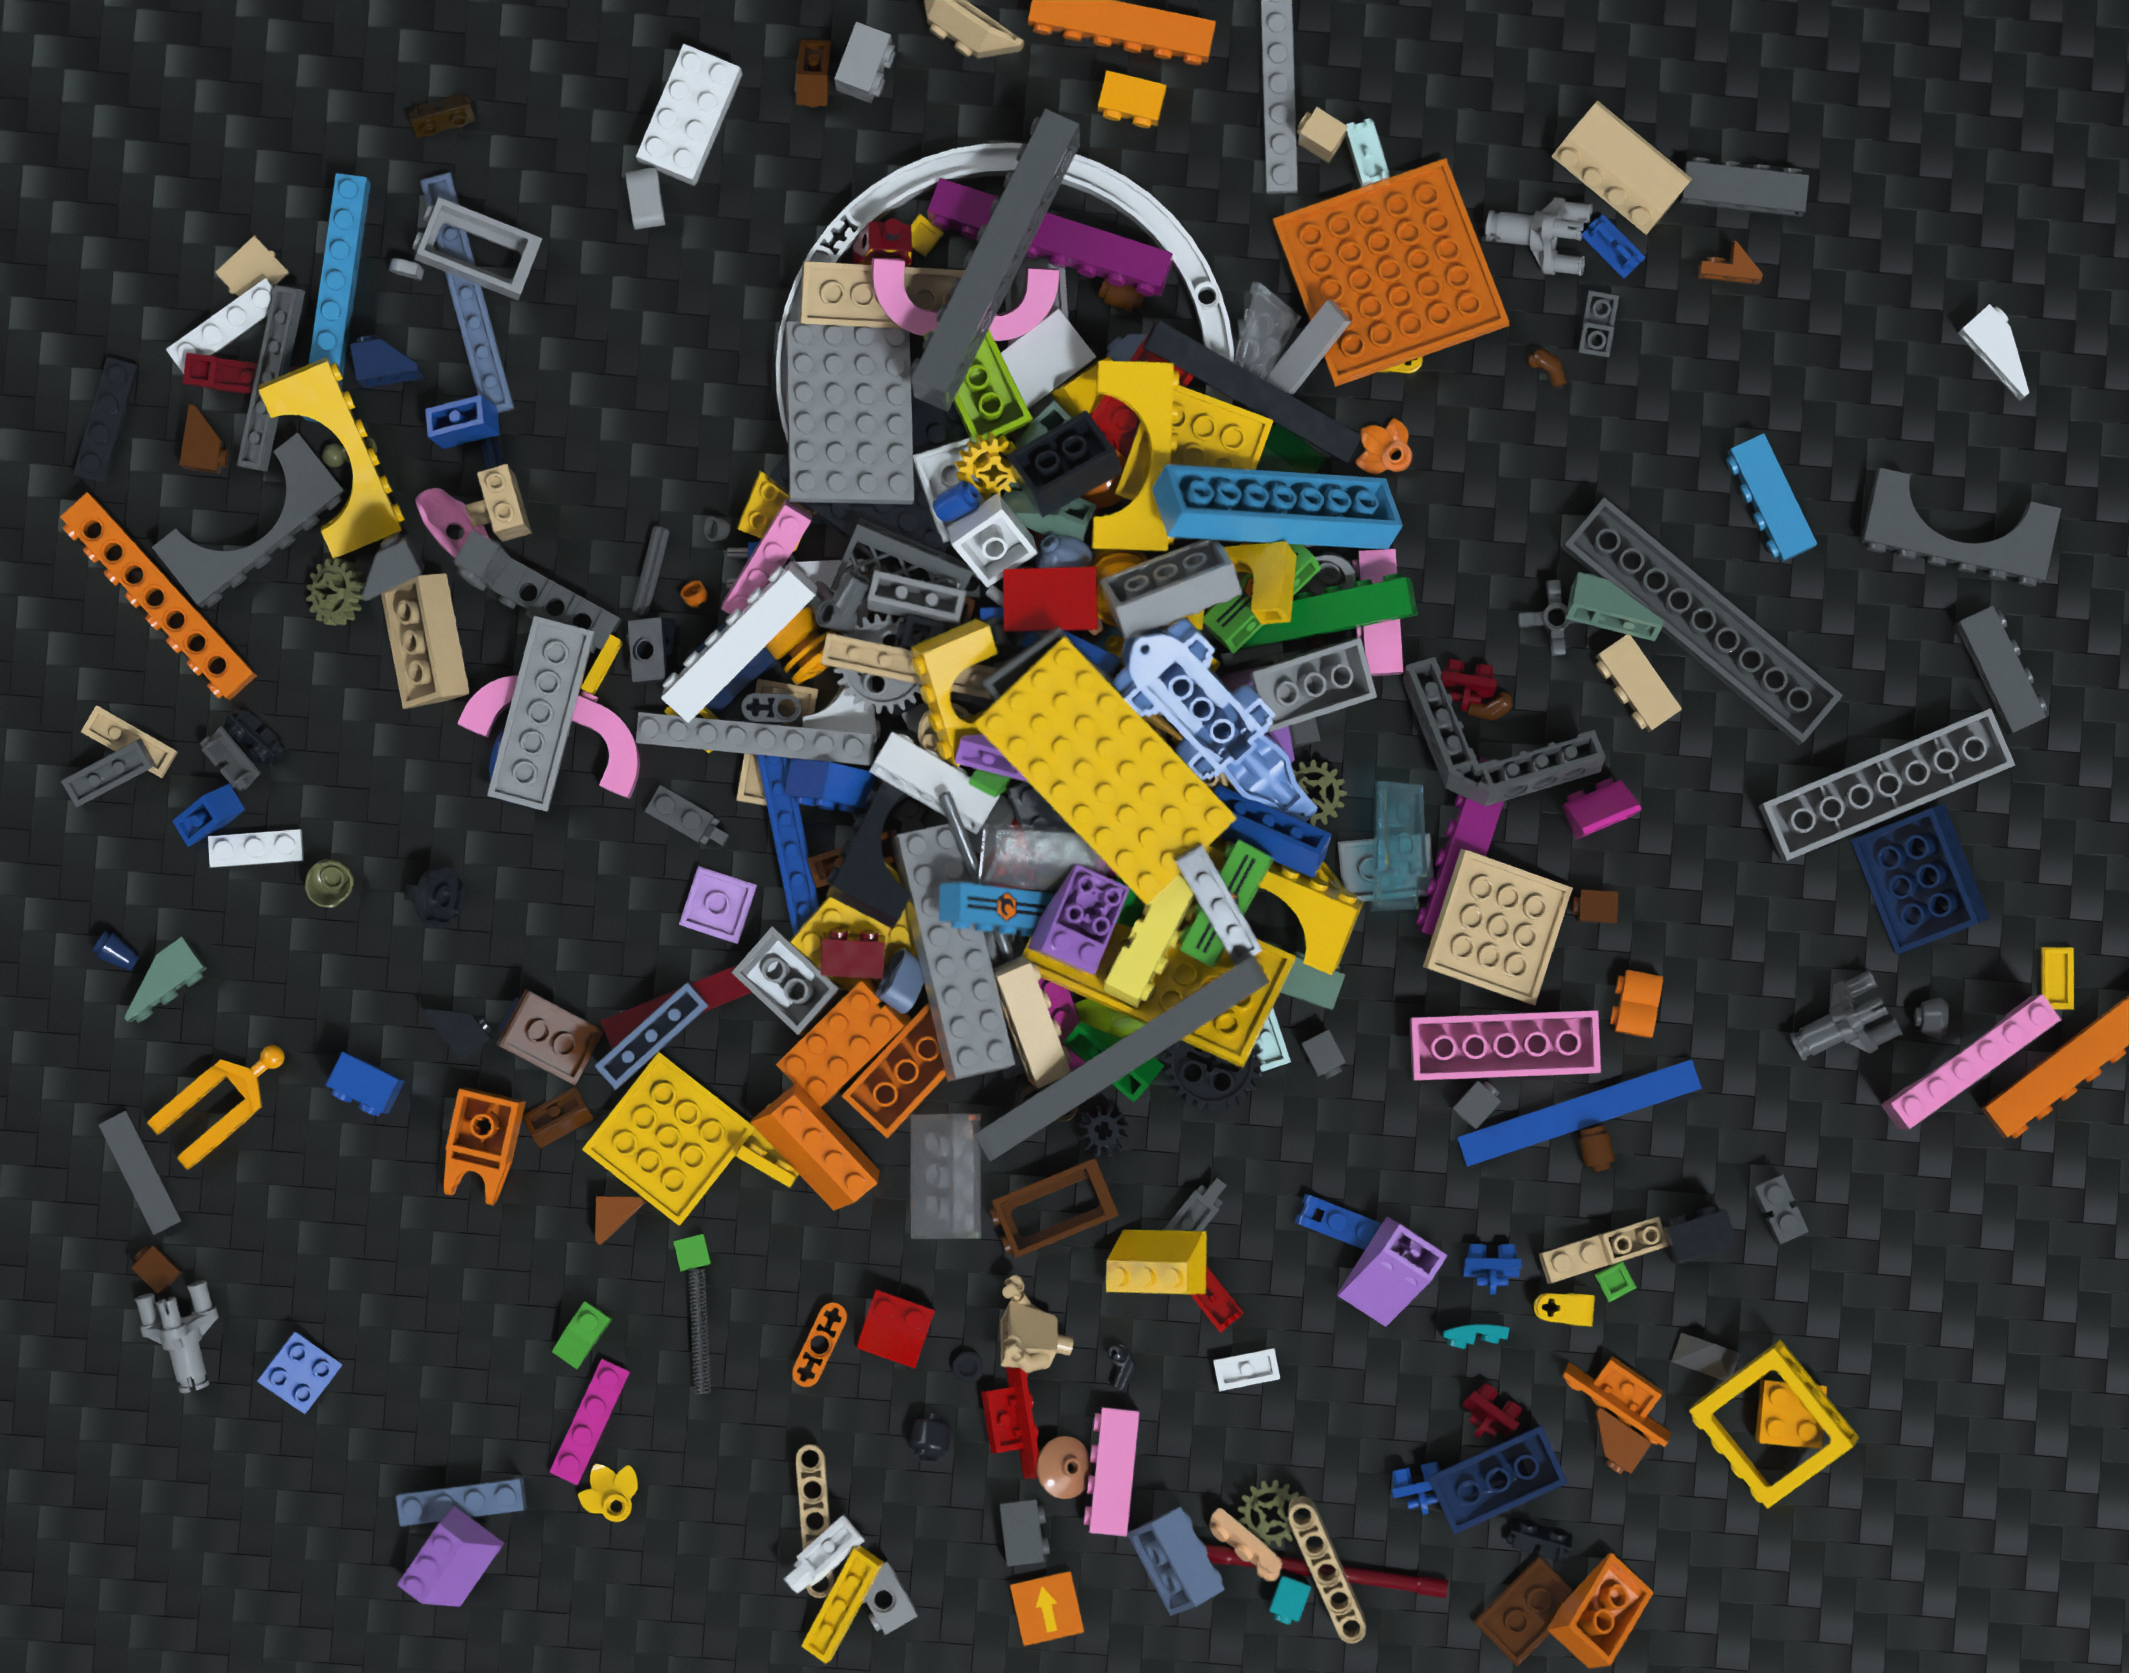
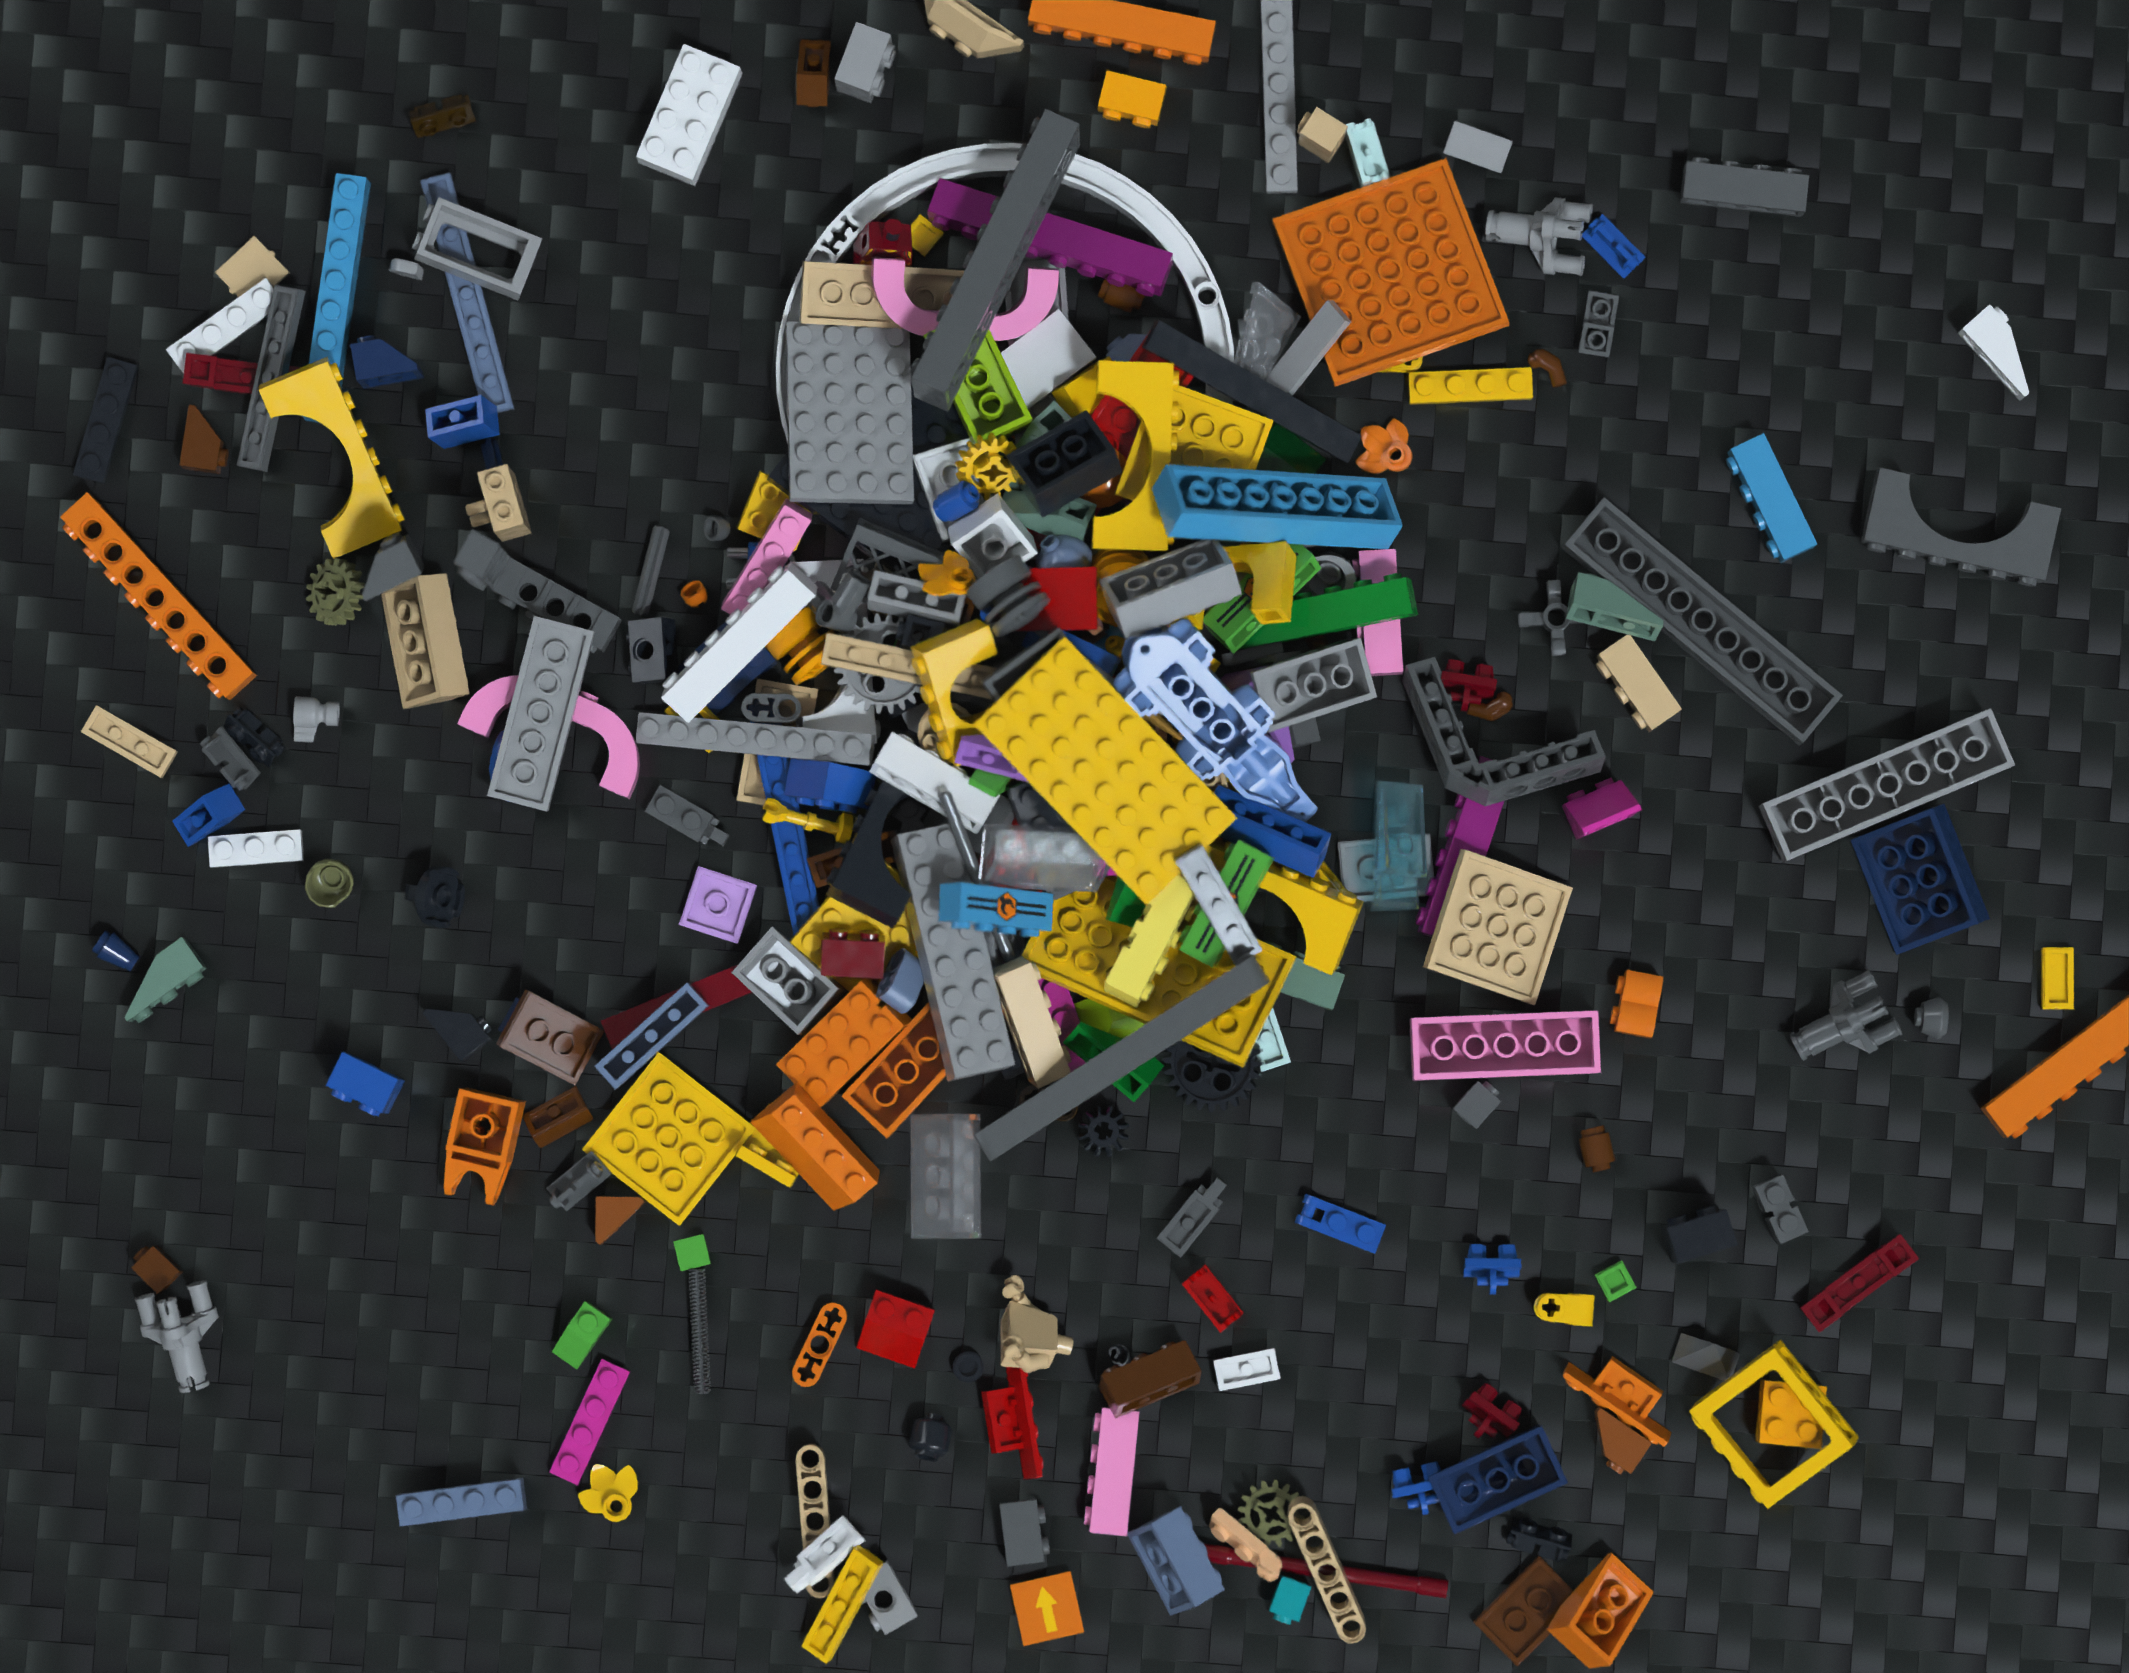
dark grey plate [61,738,156,808] -> none
dark grey tile [98,1110,183,1235] -> none
light orange piece [147,1045,285,1170] -> none
dark grey arch [152,432,347,608] -> none
hinge [257,1331,343,1414] -> none
olive axle [322,438,377,467] -> none
medium lavender slope [397,1506,504,1607] -> none
bright pink piece [415,488,489,559] -> none
yellow tile [581,634,622,695] -> none
light grey beam [625,167,665,230] -> none
reddish brown piece [989,1158,1119,1258] -> none
medium lavender slope [1028,864,1130,975] -> none
nougat dish [1036,1436,1092,1499] -> none
yellow slope [1106,1230,1207,1294] -> none
olive gear [1292,760,1347,826] -> none
dark grey brick [1300,1029,1346,1079] -> none
medium lavender slope [1337,1217,1448,1327] -> none
teal slope [1441,1324,1510,1349] -> none
blue tile [1457,1059,1702,1167] -> none
tan slope [1539,1216,1668,1284] -> none
tan slope [1552,101,1692,234] -> none
reddish brown brick [1572,890,1619,924] -> none
dark orange slope [1698,240,1763,284] -> none
bright pink arch [1881,994,2061,1130] -> none
dark grey brick [1955,606,2047,735] -> none
none -> light grey piece [293,696,340,743]
none -> dark grey hinge [546,1150,612,1211]
none -> yellow piece [762,798,853,844]
none -> light orange plate [918,550,976,596]
none -> dark grey wheel [966,555,1051,637]
none -> reddish brown brick [1099,1340,1202,1419]
none -> yellow plate [1408,367,1533,405]
none -> light grey hinge [1443,121,1513,173]
none -> dark red slope [1800,1234,1919,1333]

